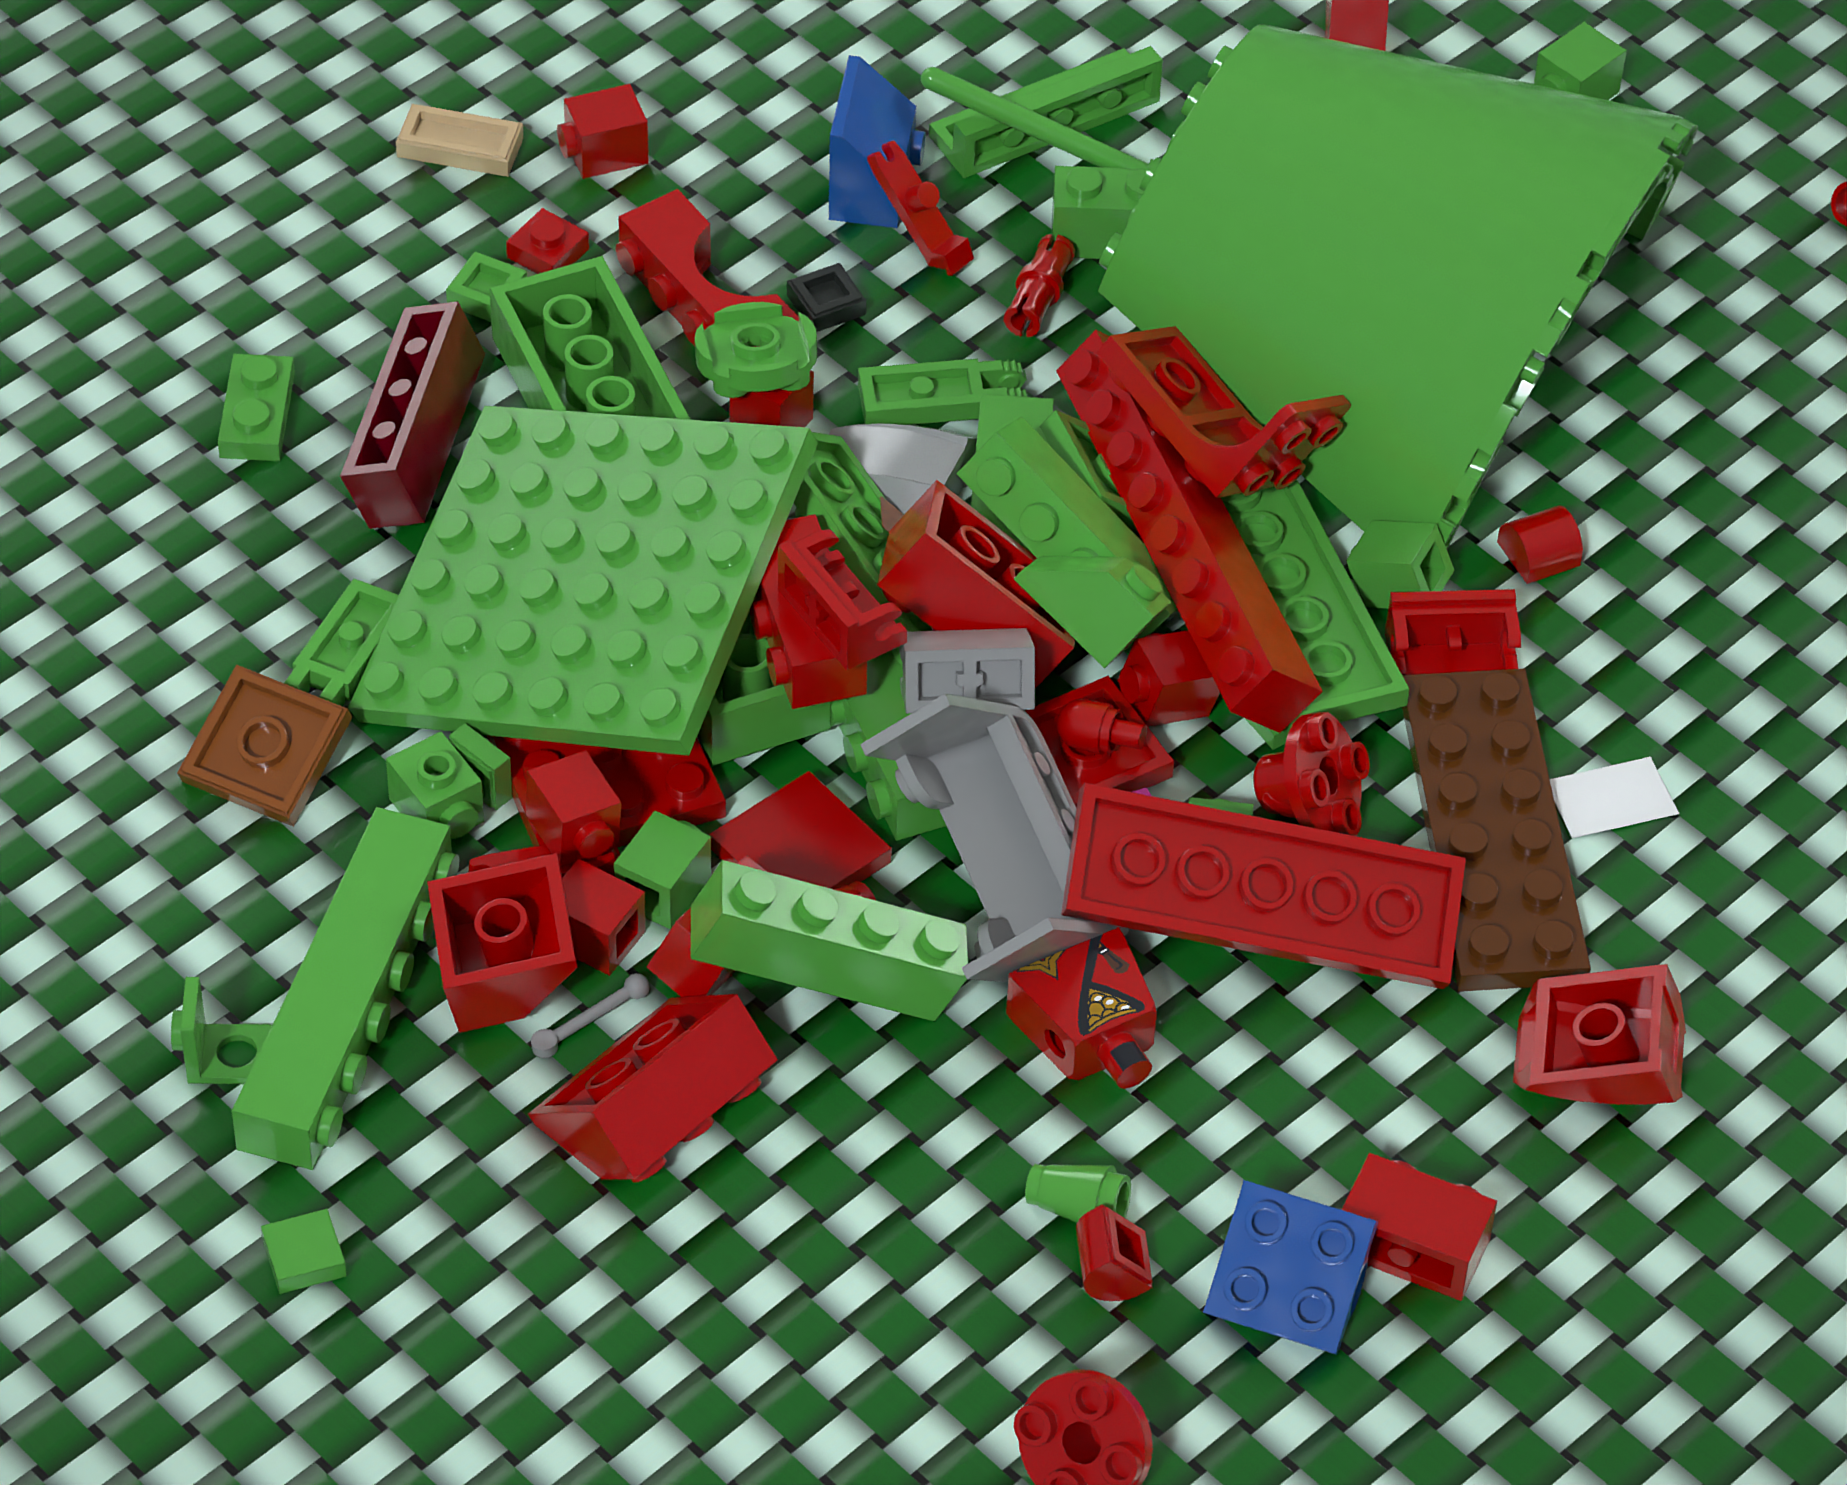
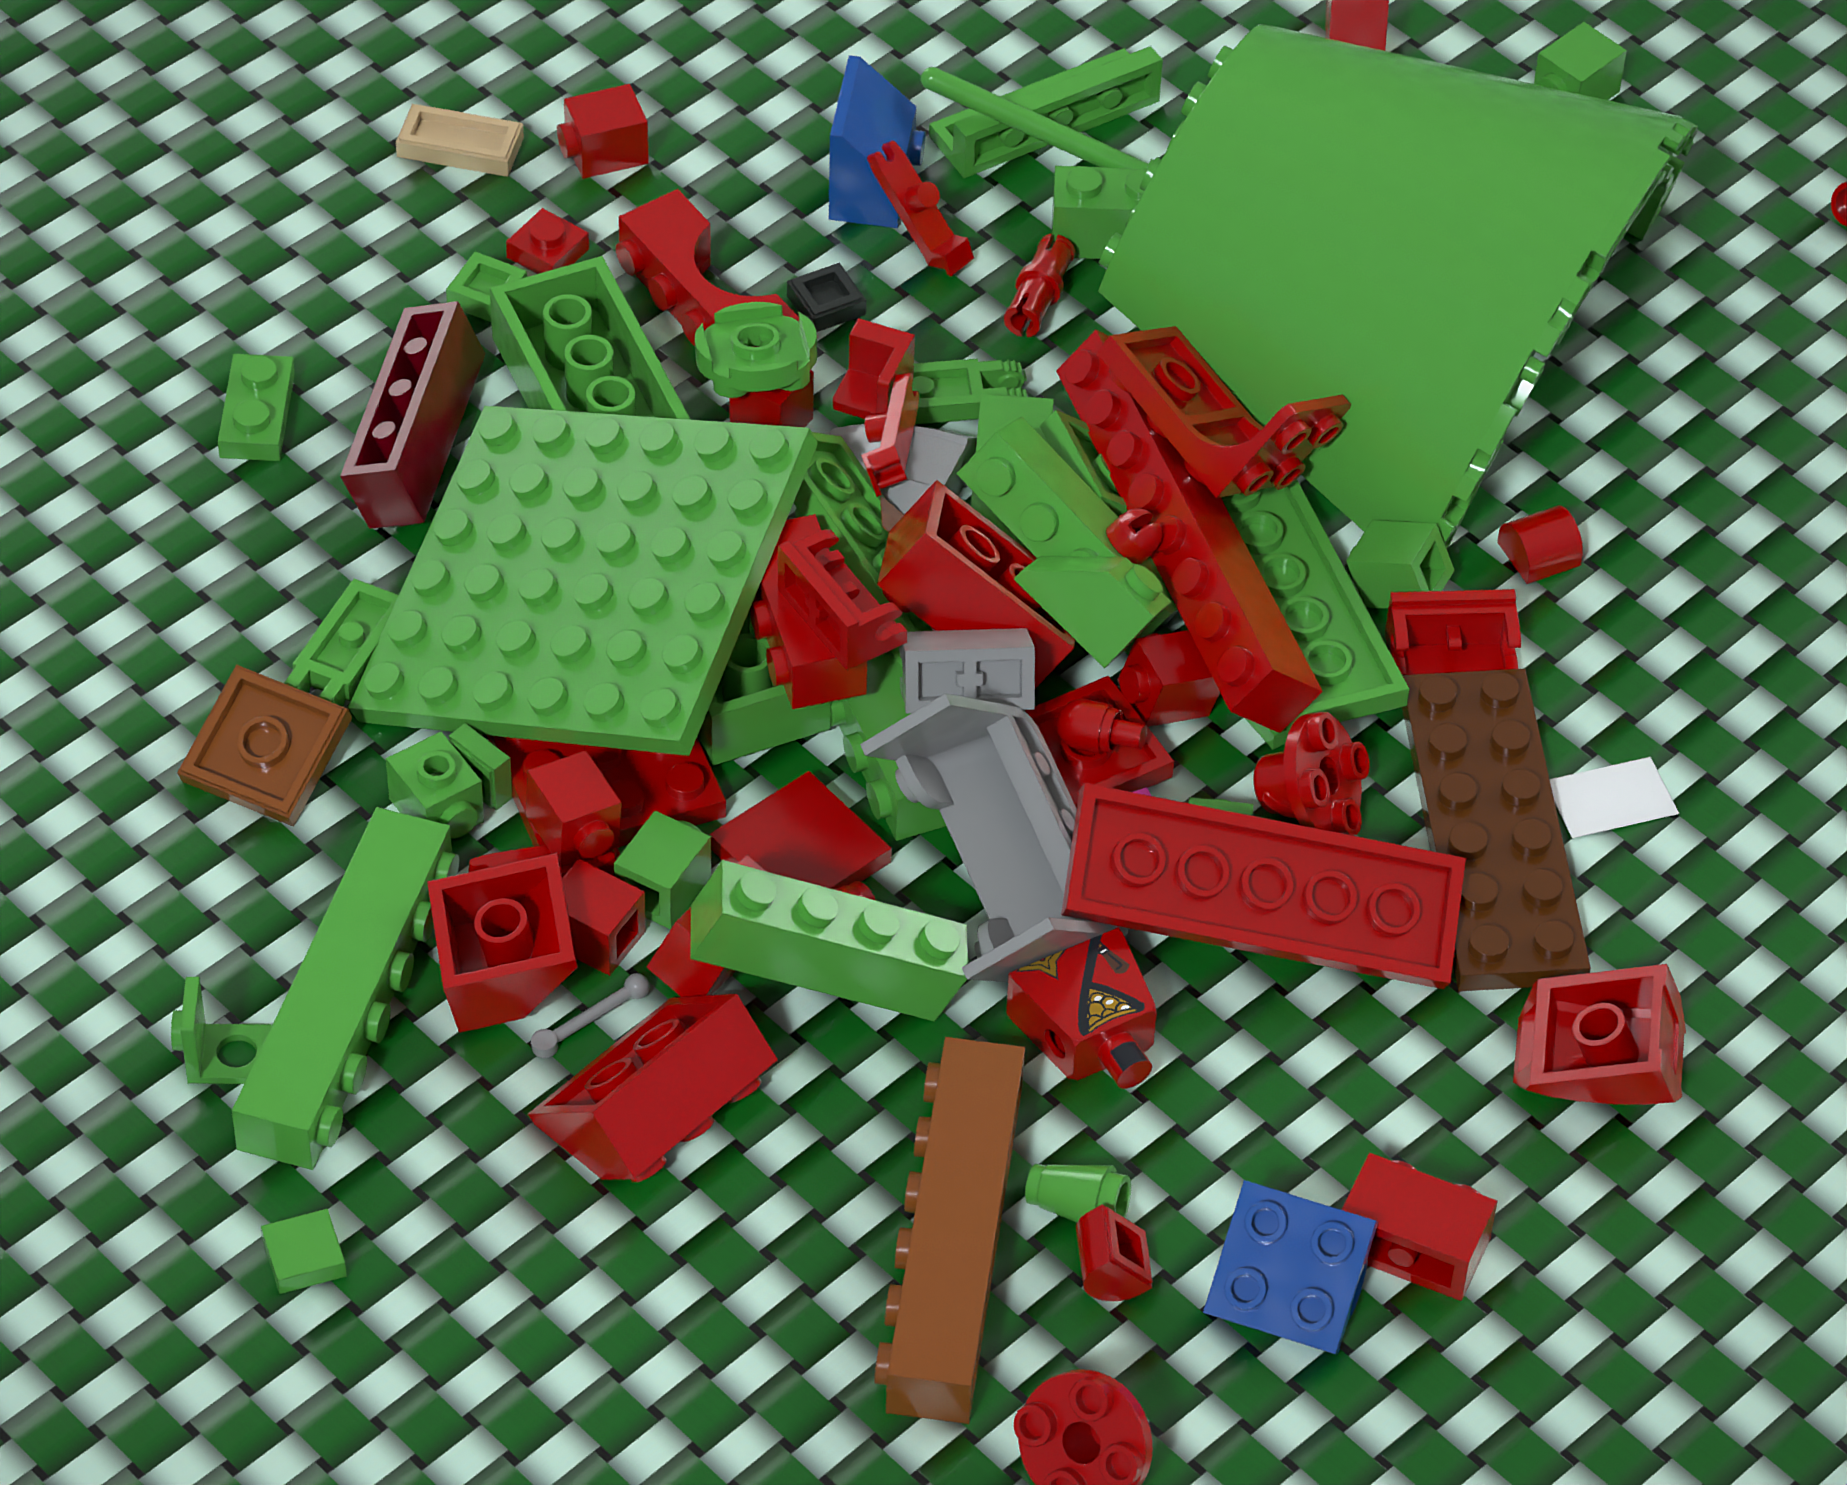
none -> red panel [833,318,915,419]
none -> red piece [861,373,919,497]
none -> dark orange brick [874,1037,1025,1424]
none -> red hinge [1106,508,1162,564]

